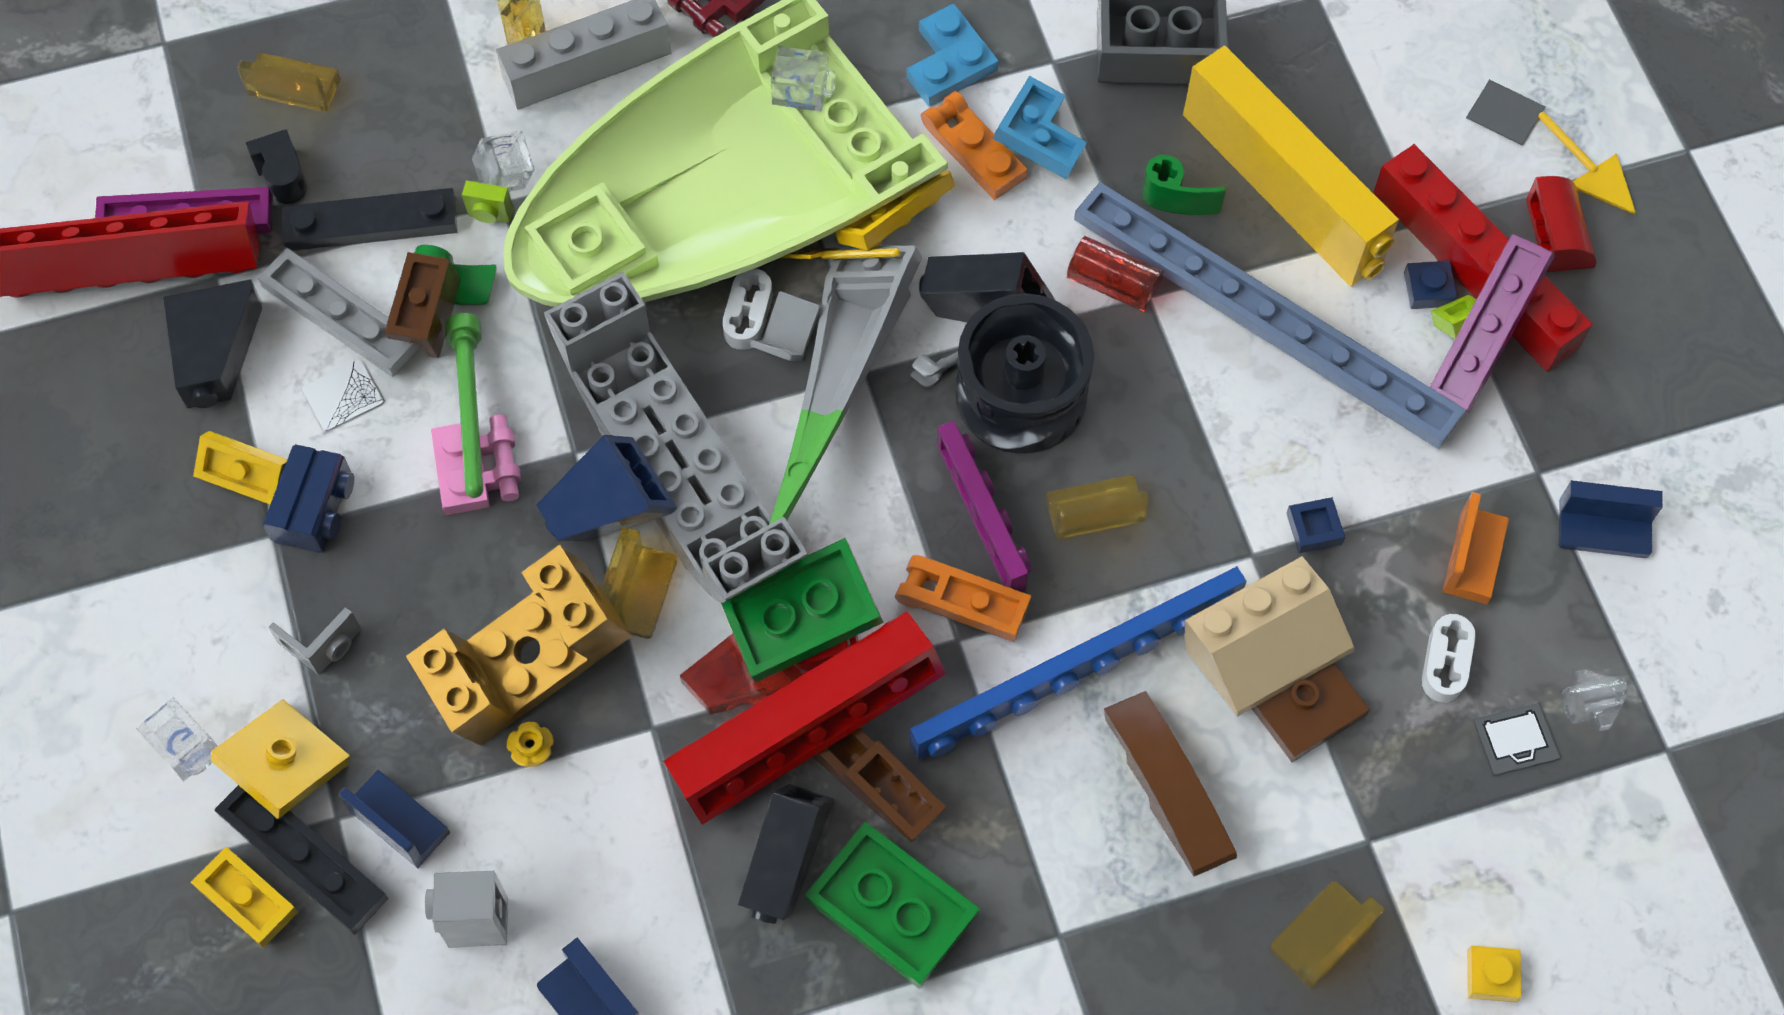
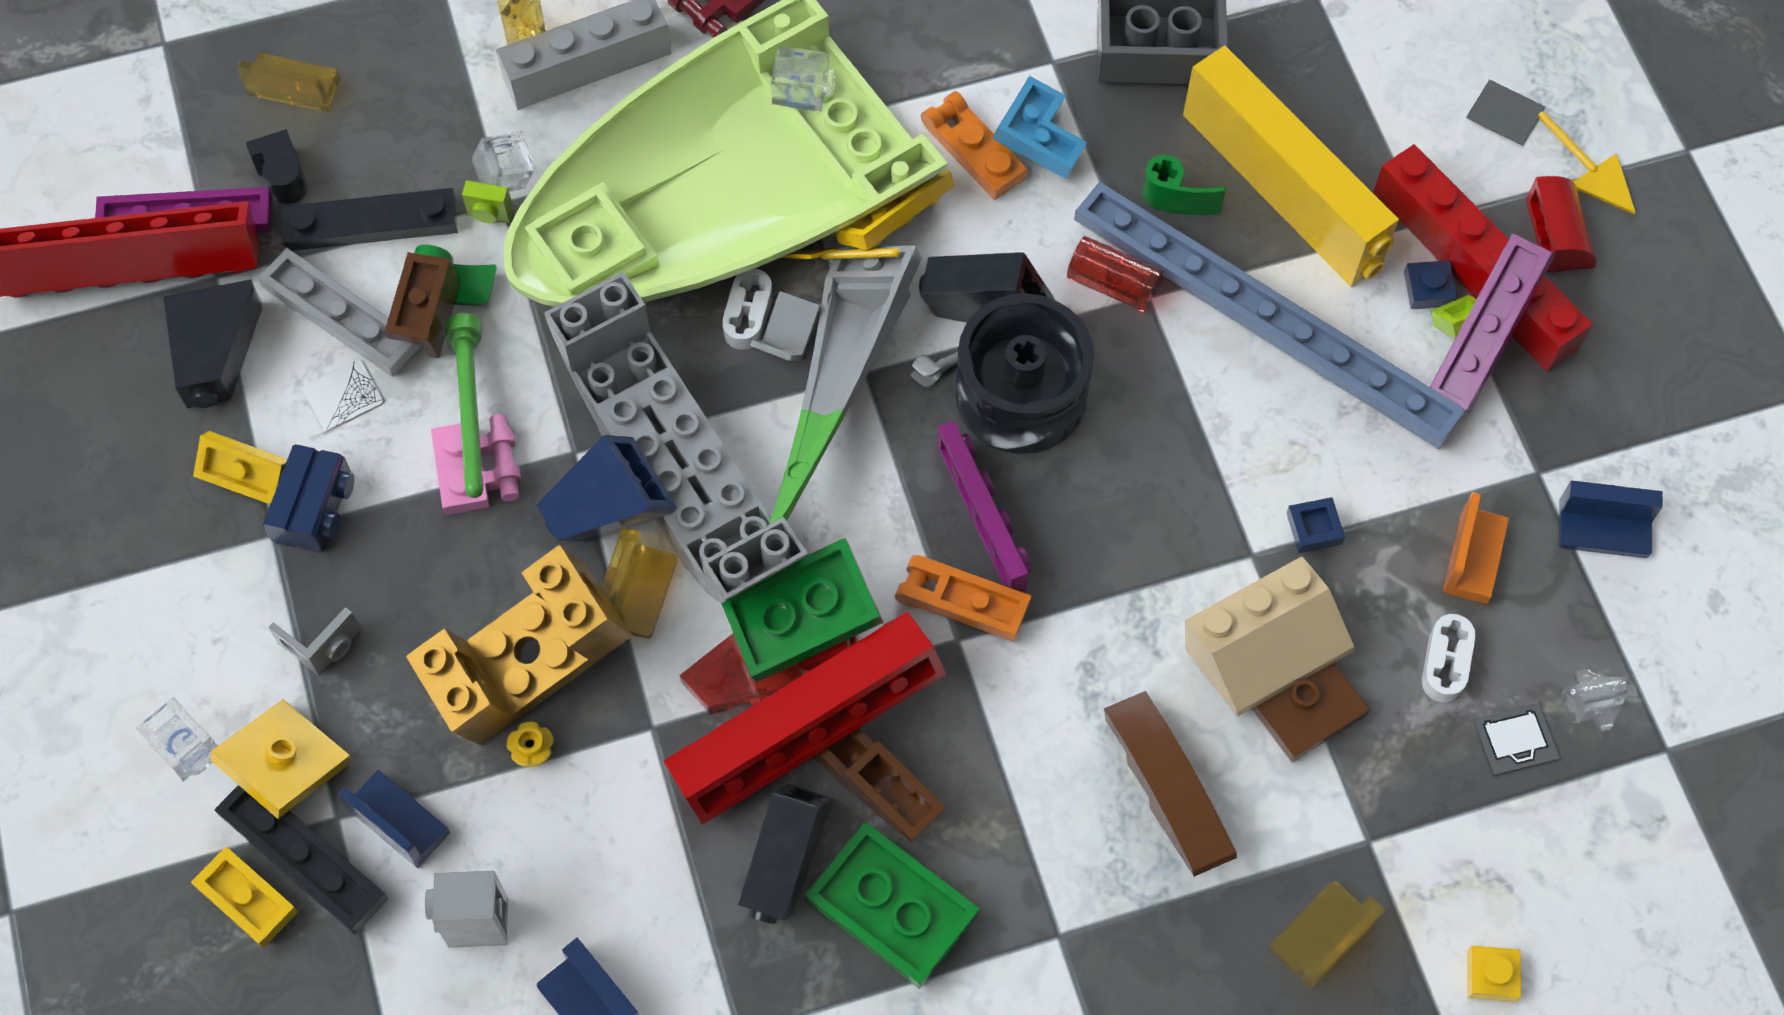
dark azure plate [906,3,999,107] -> none
blue plate [909,566,1247,760] -> none
clear yellow panel [1046,474,1149,540] -> none

